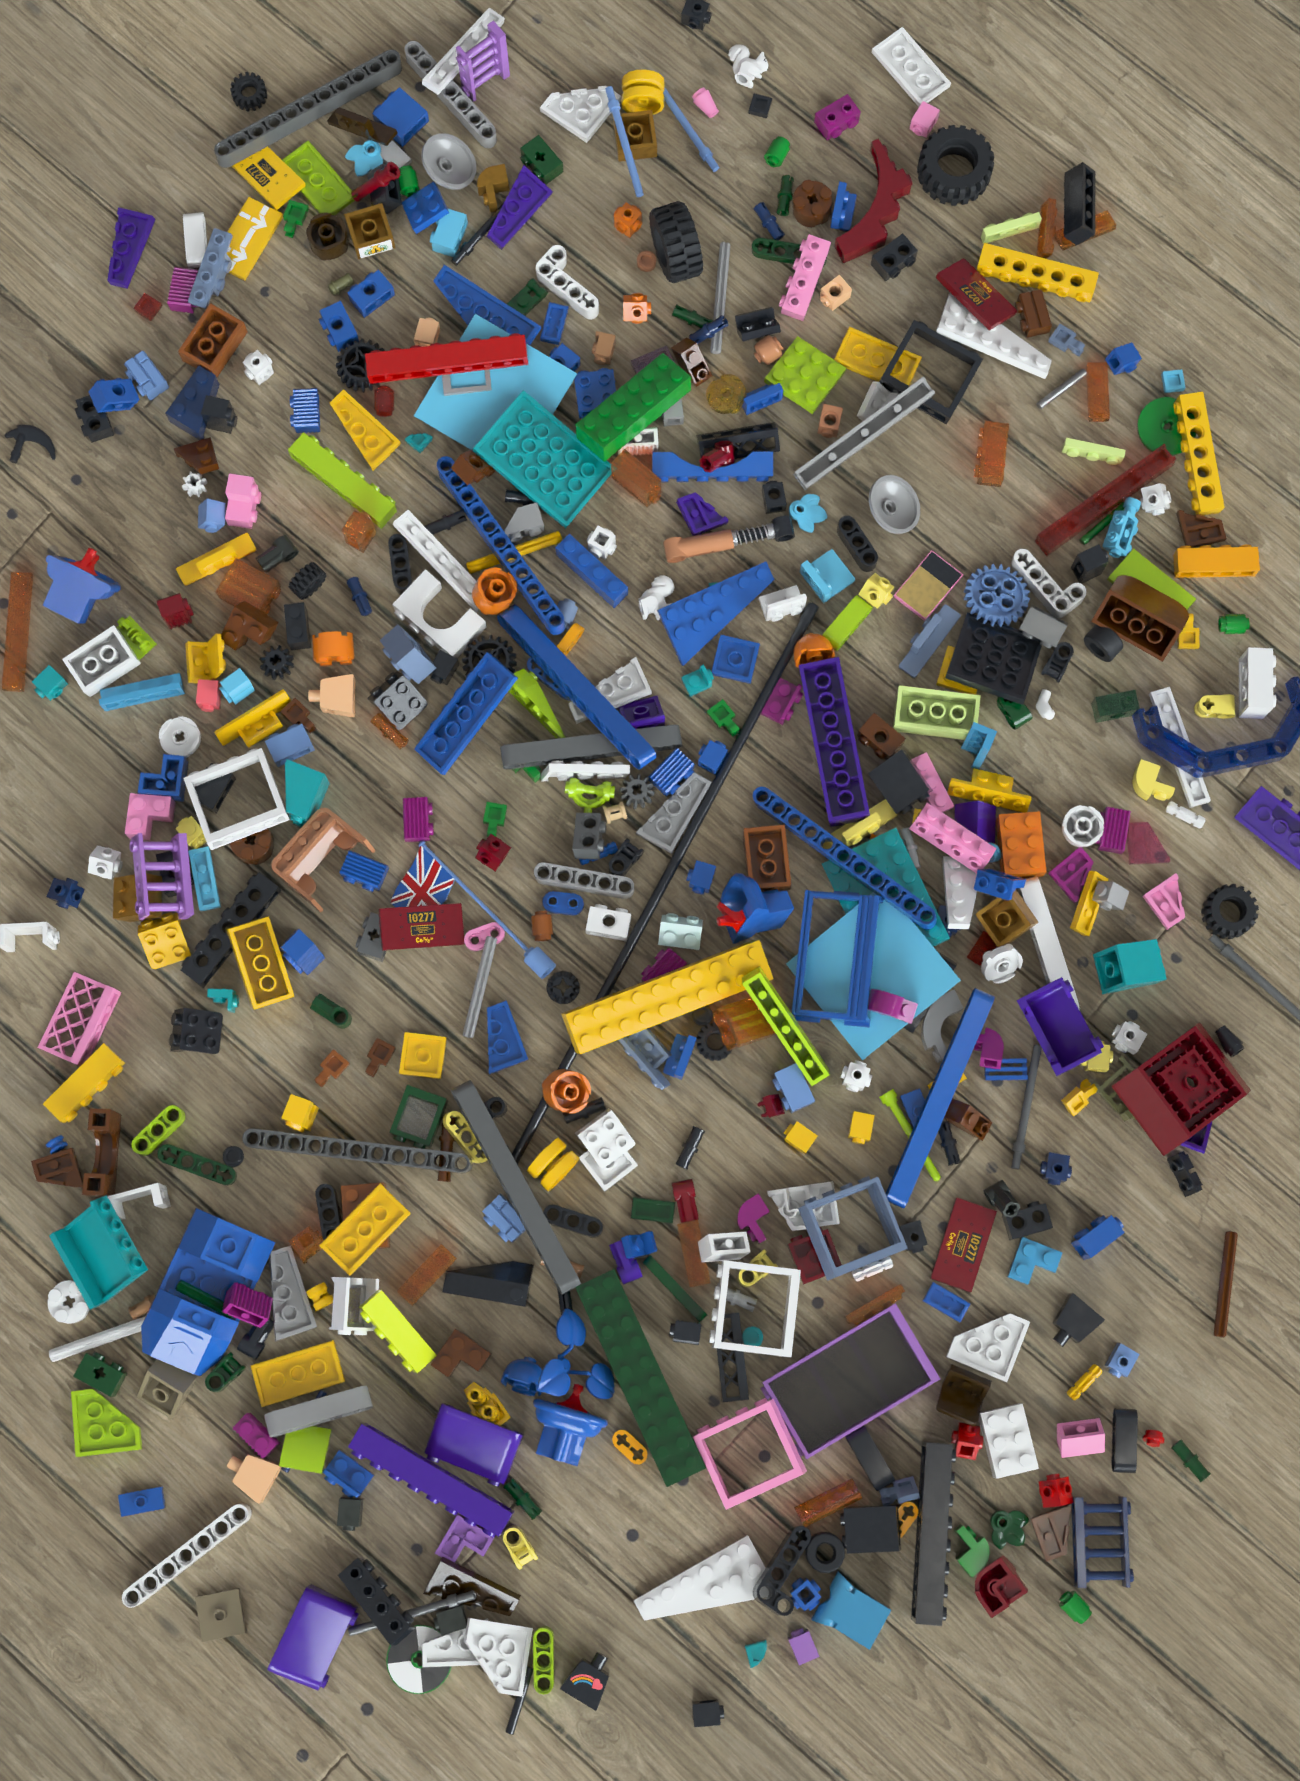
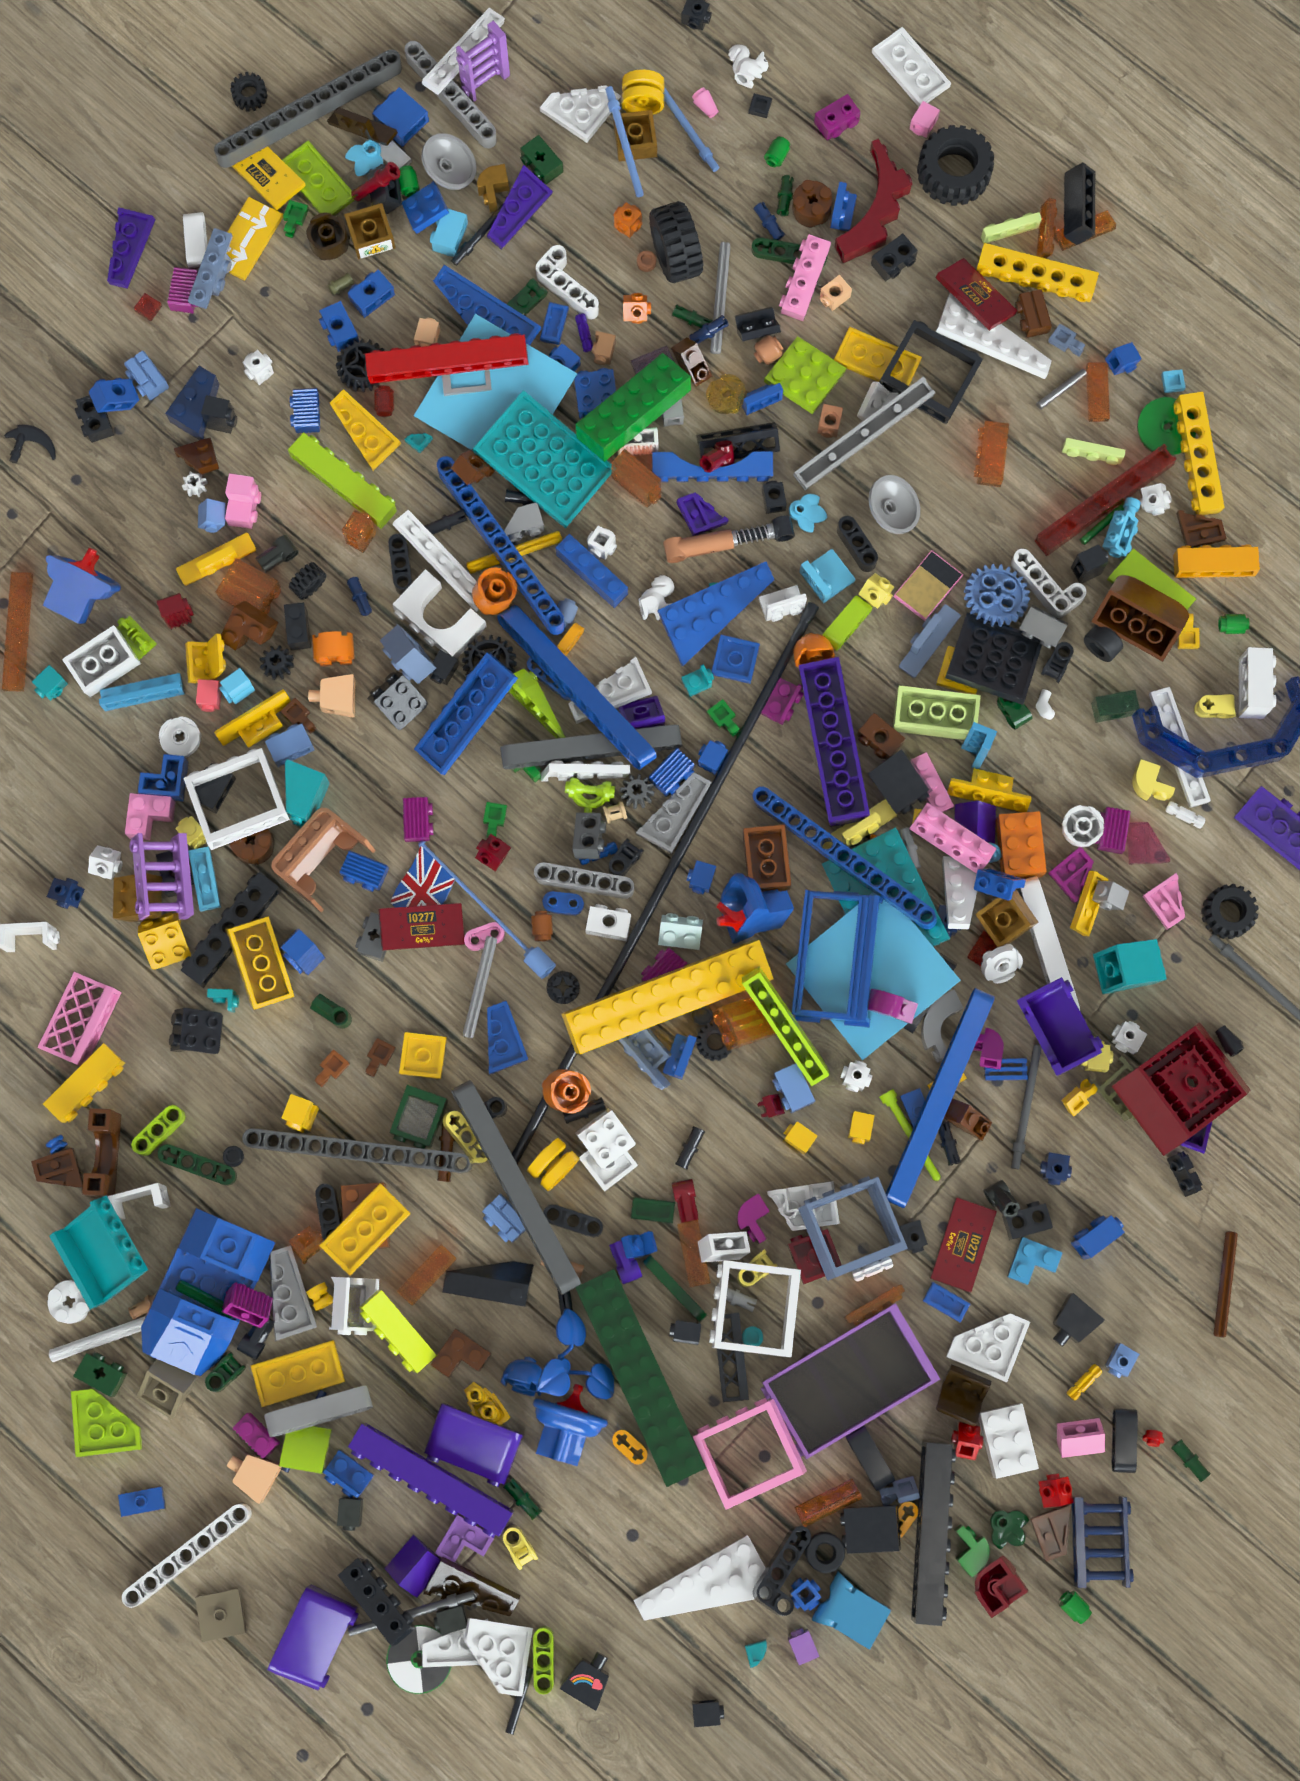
dark orange brick [178,303,248,377] -> none
clear orange pin [371,713,409,750] -> none
none -> dark purple slope [384,1534,441,1598]
none -> dark purple axle [575,314,593,352]

